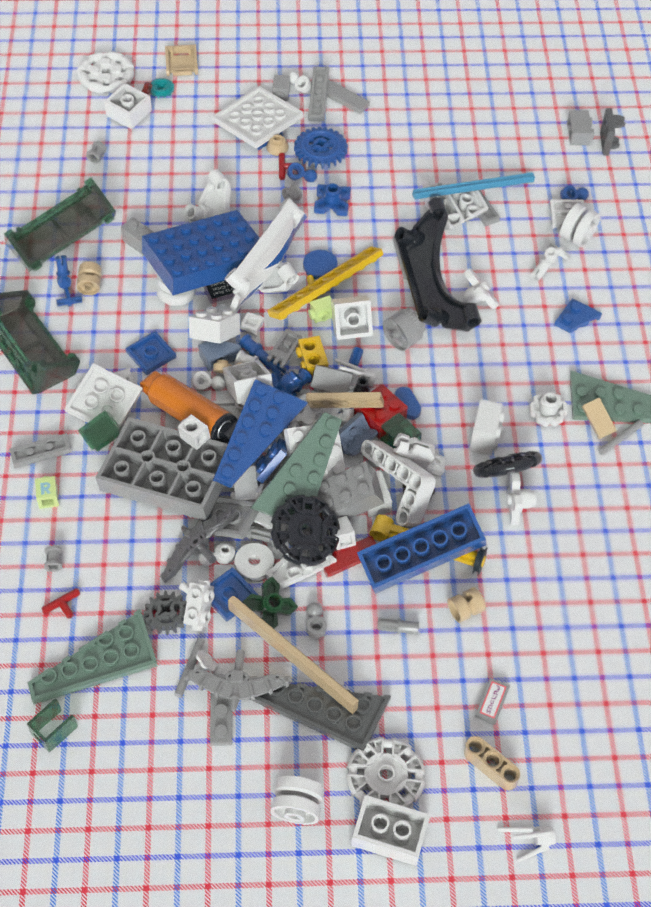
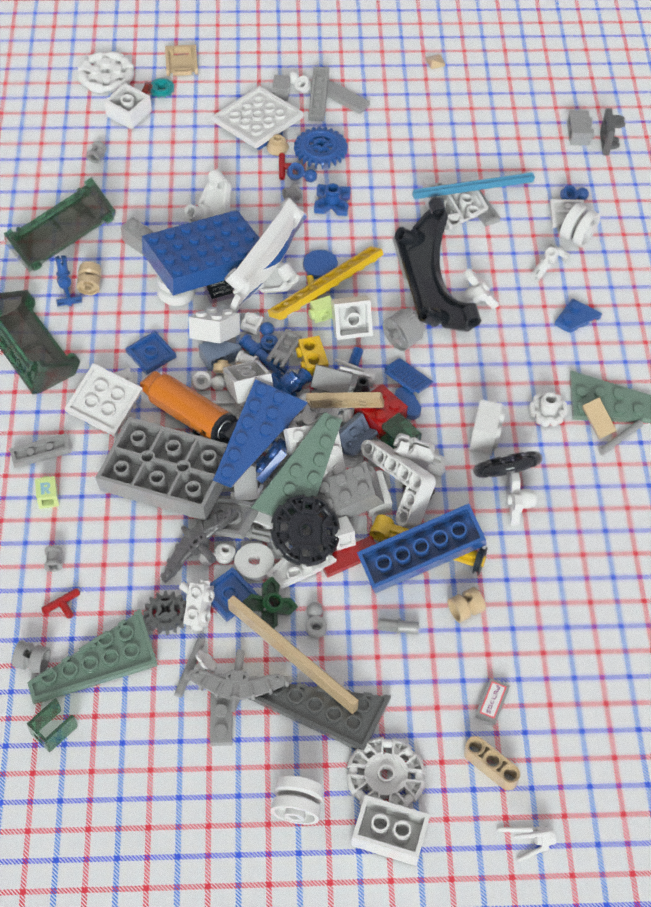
clear green piece [78,410,122,451] -> none
white brick [177,414,210,450] -> none
none -> light grey wheel [12,640,51,674]
none -> blue plate [260,322,278,353]
none -> blue window [384,358,433,394]
none -> tan slope [425,54,446,69]

